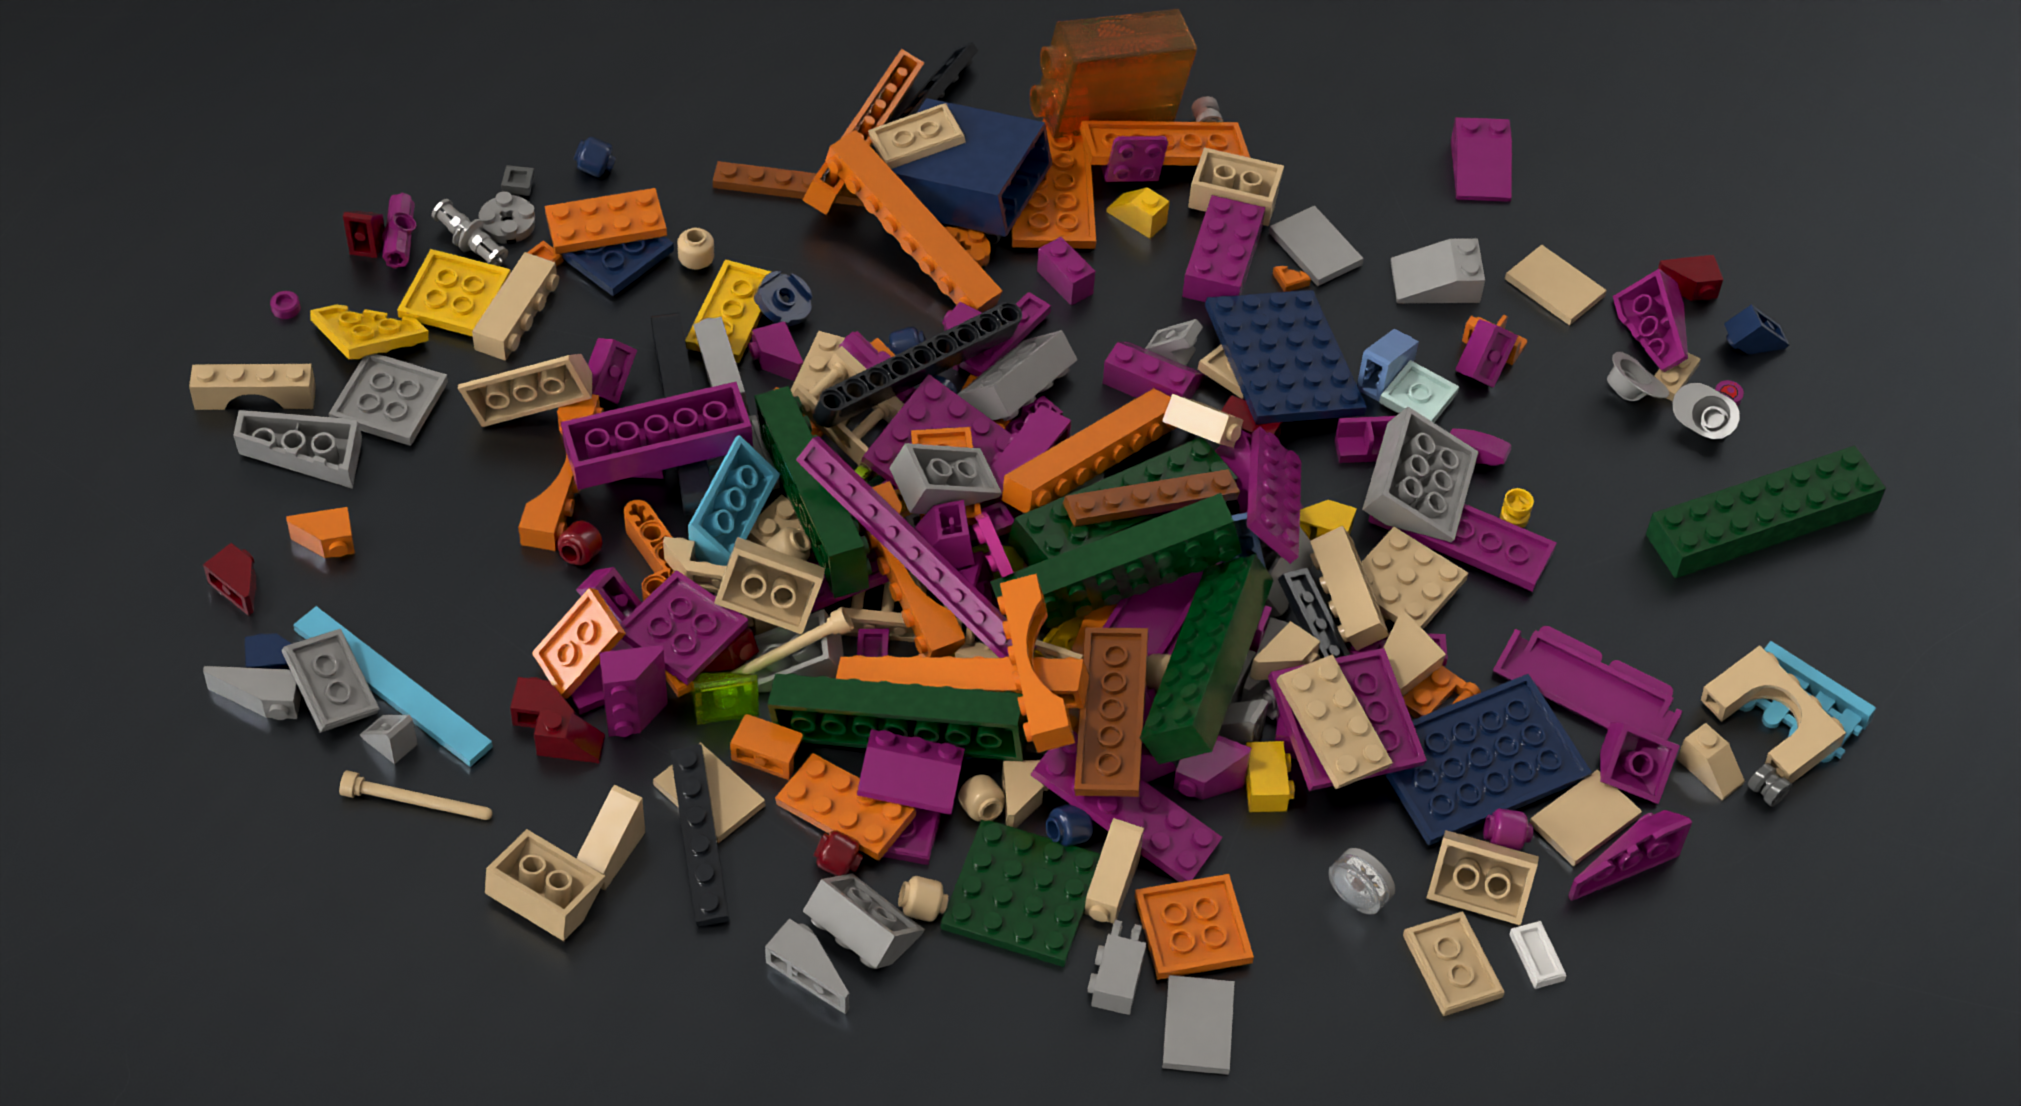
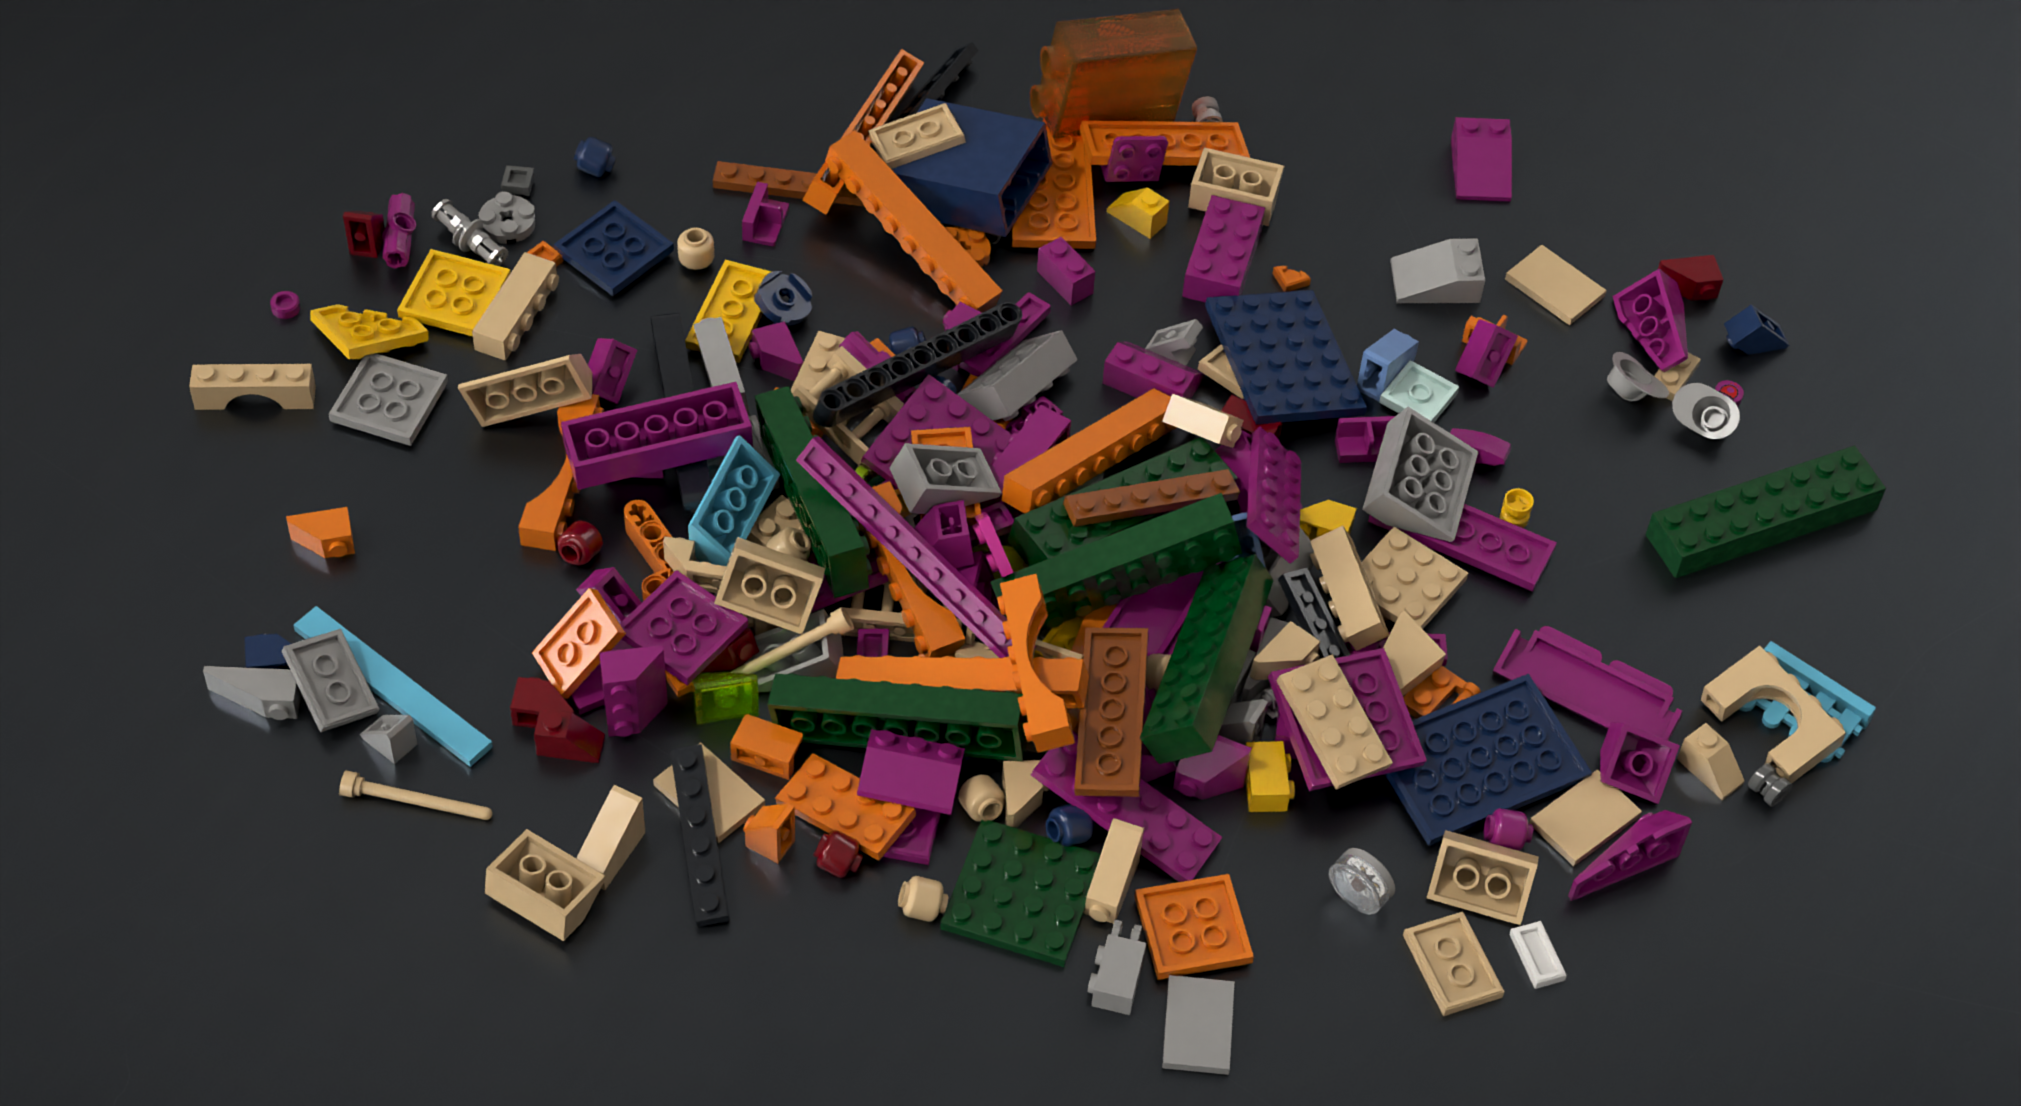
dark red slope [203,543,256,616] -> none
light grey wedge [233,410,362,489] -> none
orange plate [545,188,667,255] -> none
light grey slope [765,918,849,1014] -> none
light grey slope [803,874,925,969] -> none
light grey tile [1269,205,1364,286] -> none
none -> magenta panel [742,182,789,246]
none -> orange slope [743,804,795,864]

